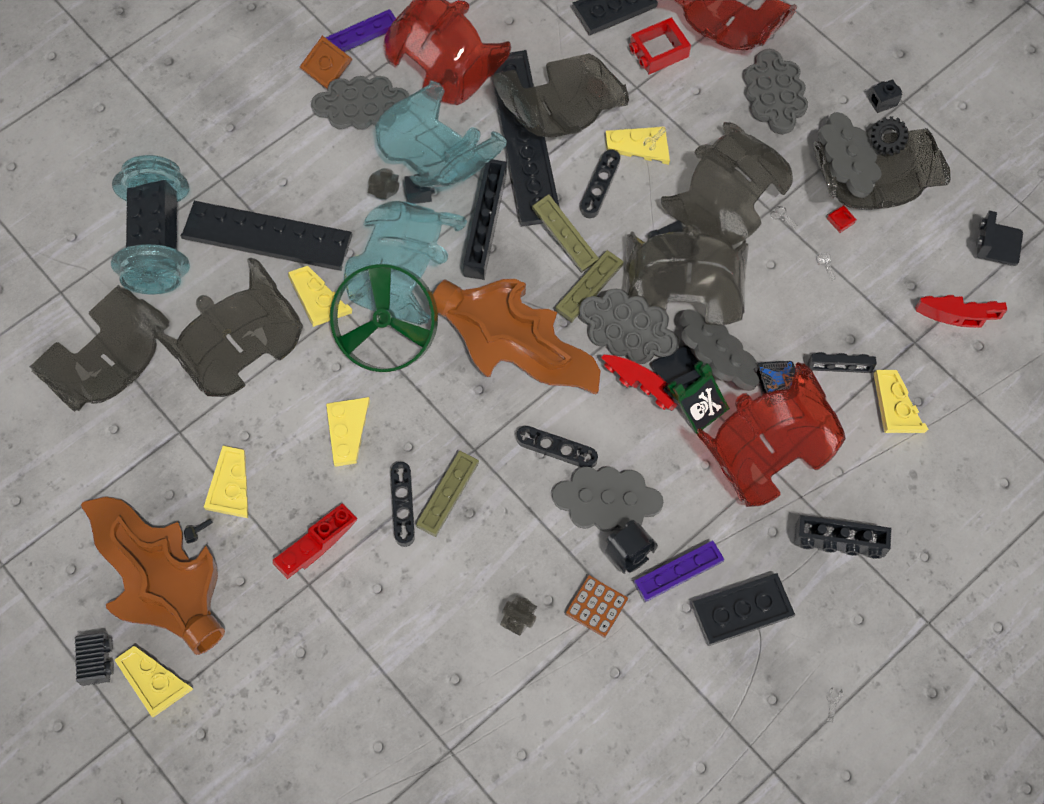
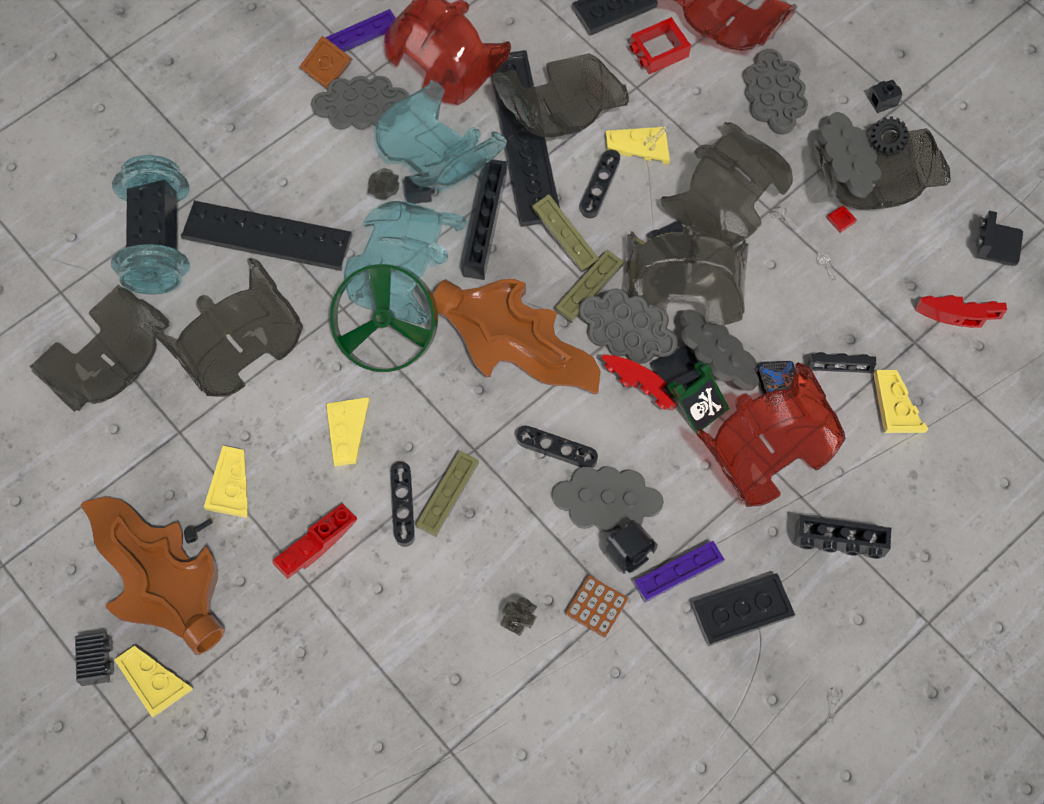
light yellow wing [288,266,352,327] -> none

